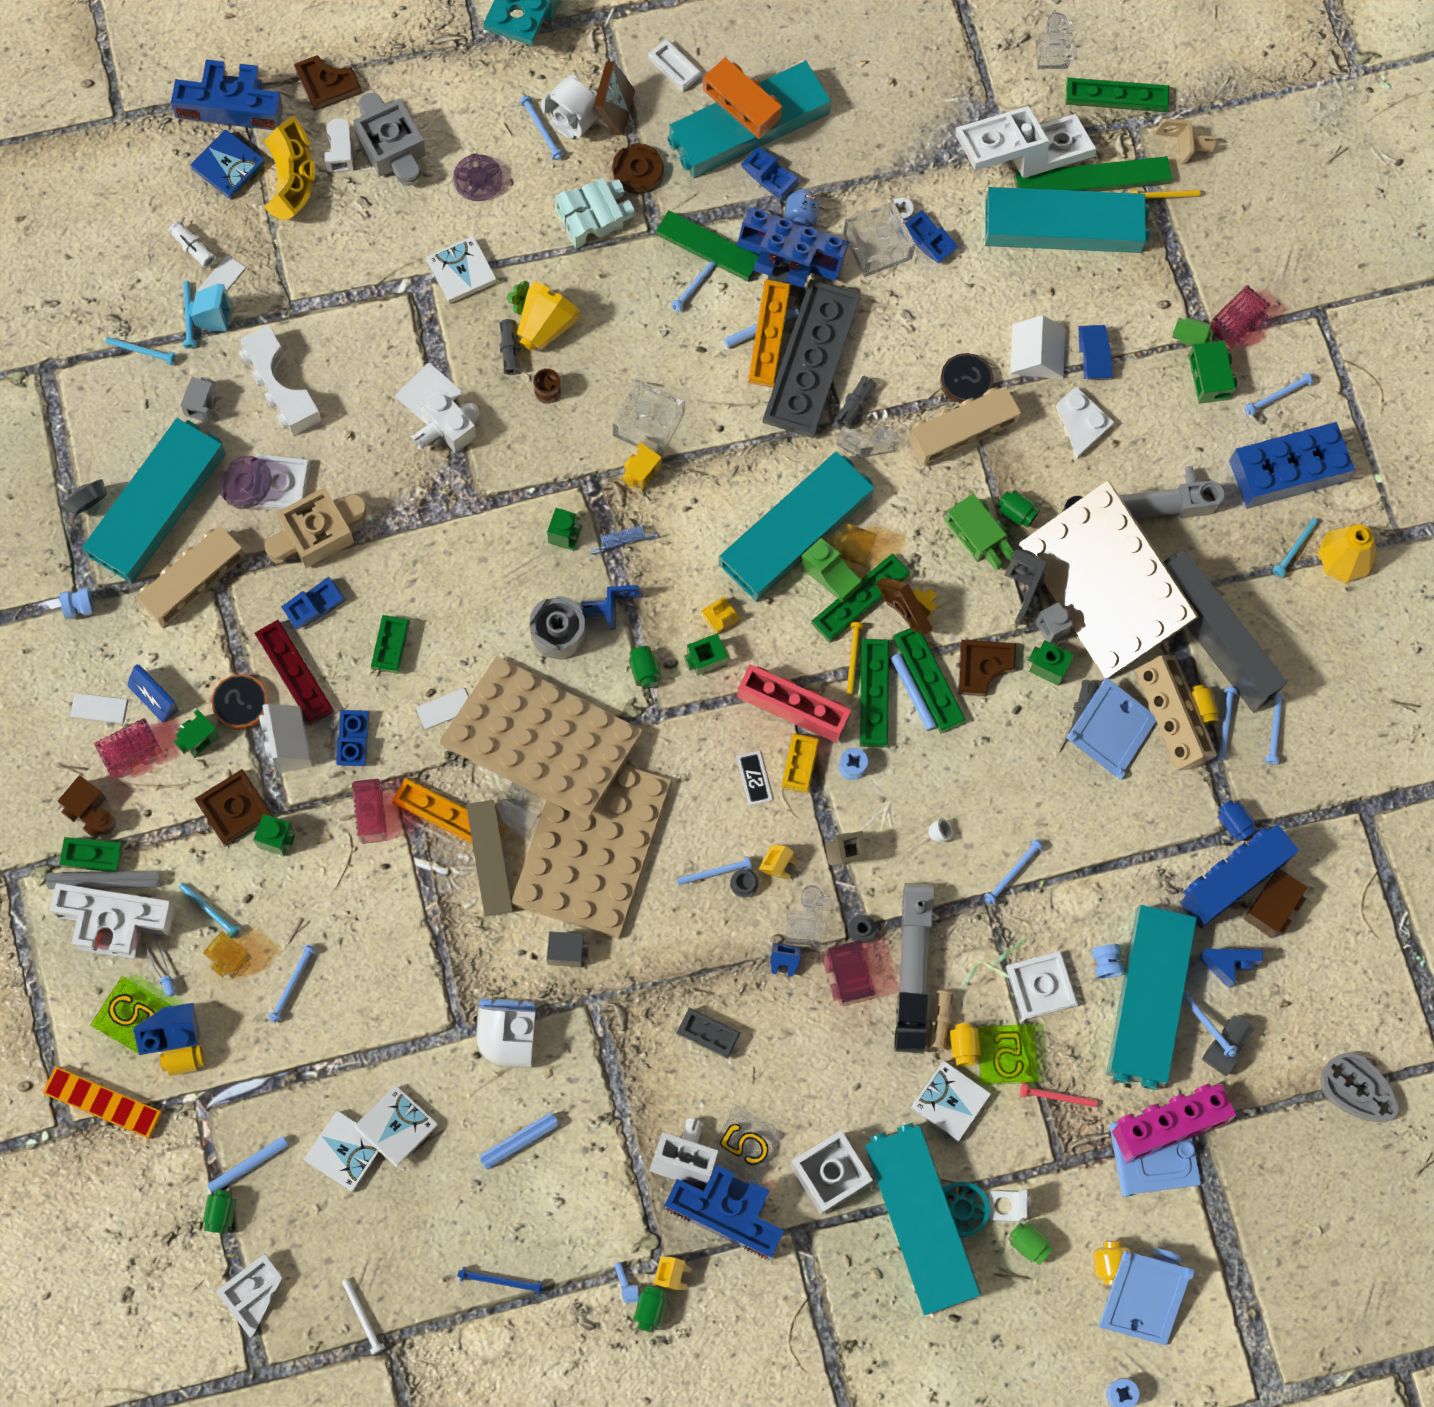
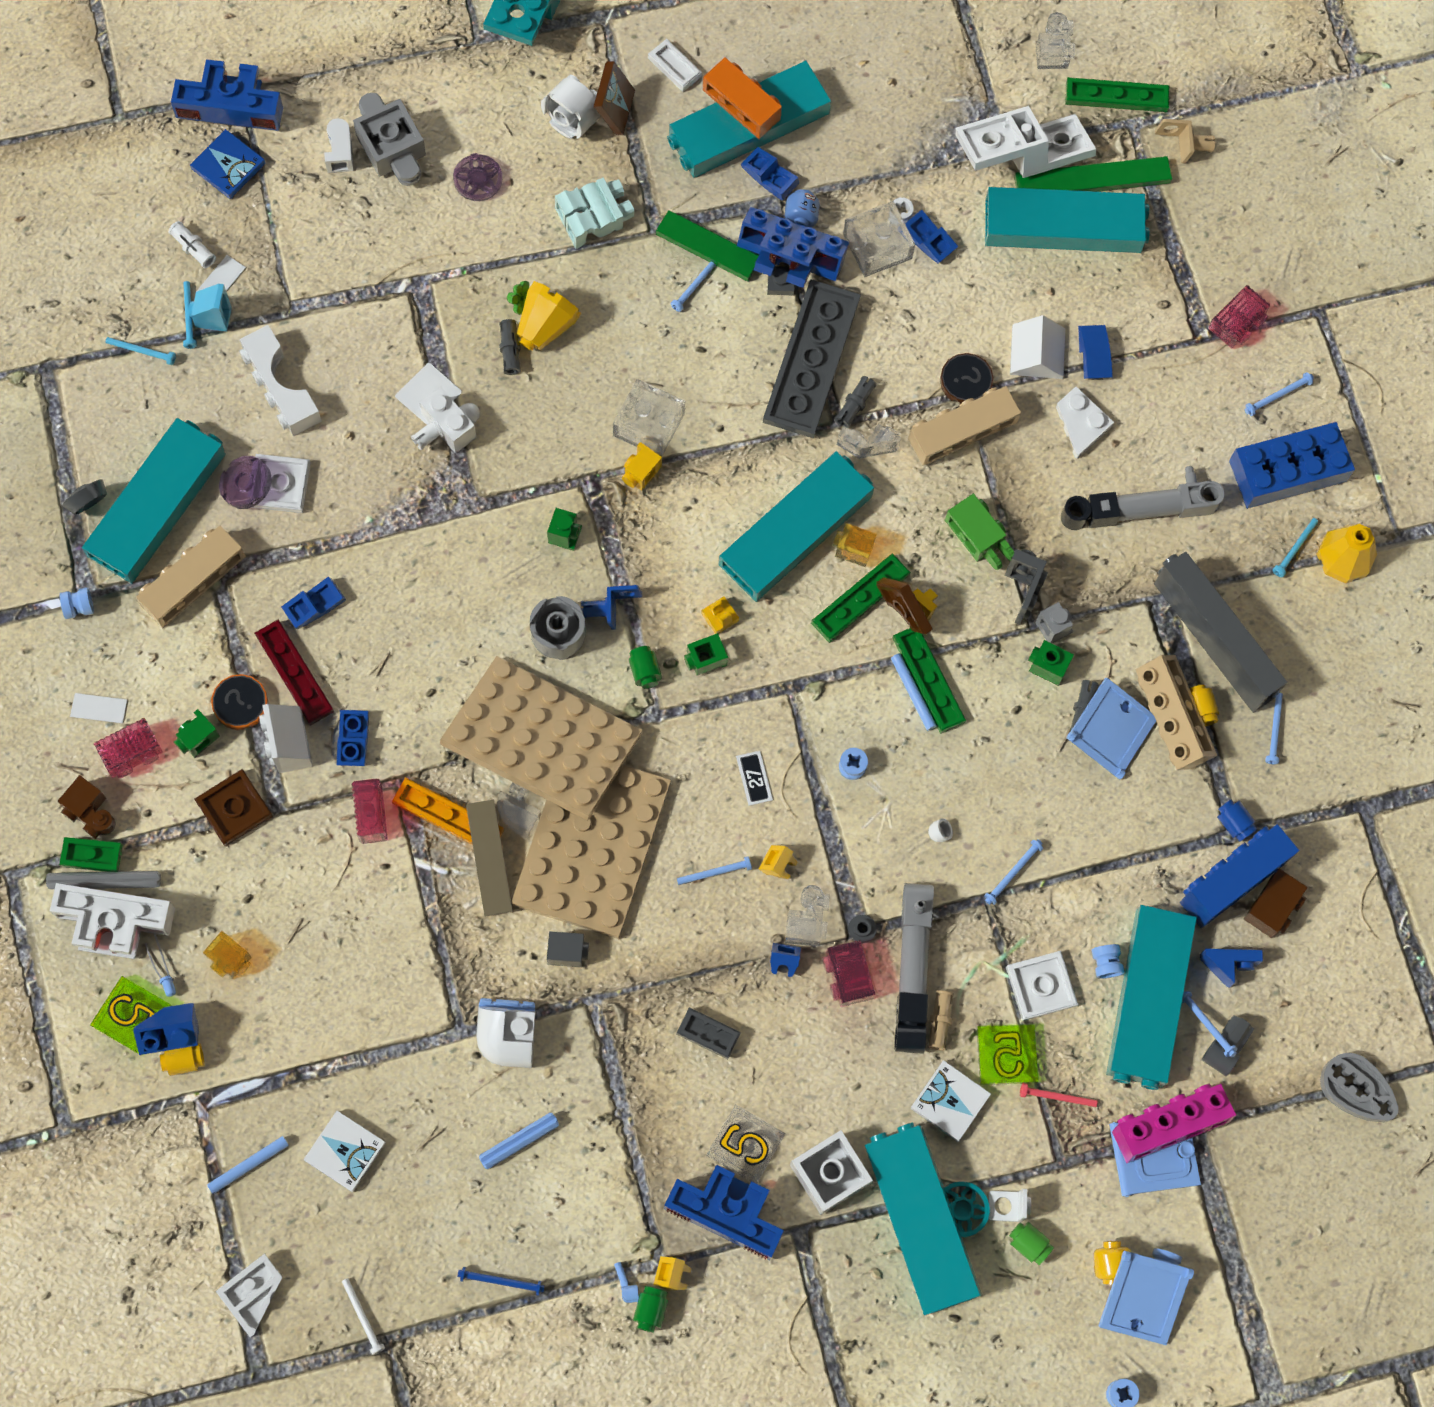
tile [42,1066,162,1139] -> none
blue slope [127,664,179,723] -> none
medium azure piece [179,882,240,939] -> none
light grey brick [180,377,218,423] -> none
green brick [202,1190,237,1234] -> none
green brick [253,814,295,856] -> none
yellow brick [263,116,315,220] -> none
tan brick [264,487,367,568] -> none
light blue axle [268,944,316,1023] -> none
reddish brown tile [294,55,362,111] -> none
white tile [354,1085,438,1168] -> none
green plate [371,615,410,674] -> none
white sticker [415,688,468,729] -> none
white tile [426,236,497,304] -> none
light blue axle [520,95,564,160] -> none
reddish brown wheel [533,368,561,404] -> none
light blue piece [590,525,660,555] -> none
reddish brown tile [612,143,664,194] -> none
white brick [649,1118,718,1189] -> none
light blue bar [724,306,799,348] -> none
dark grey plate [730,869,758,898] -> none
coral brick [737,664,851,743] -> none
light orange tile [747,279,791,388] -> none
yellow plate [781,733,820,794] -> none
bright green arch [802,538,863,603] -> none
dark tan brick [825,831,868,865] -> none
yellow piece [846,622,864,695] -> none
green tile [859,639,889,748] -> none
yellow brick [950,1023,981,1066] -> none
reddish brown tile [958,639,1016,697] -> none
green brick [998,490,1040,528] -> none
plate [1019,481,1199,679] -> none
yellow piece [1131,189,1200,199] -> none
bright green brick [1172,317,1214,347] -> none
green brick [1188,340,1237,404] -> none
light blue piece [1218,687,1238,760] -> none

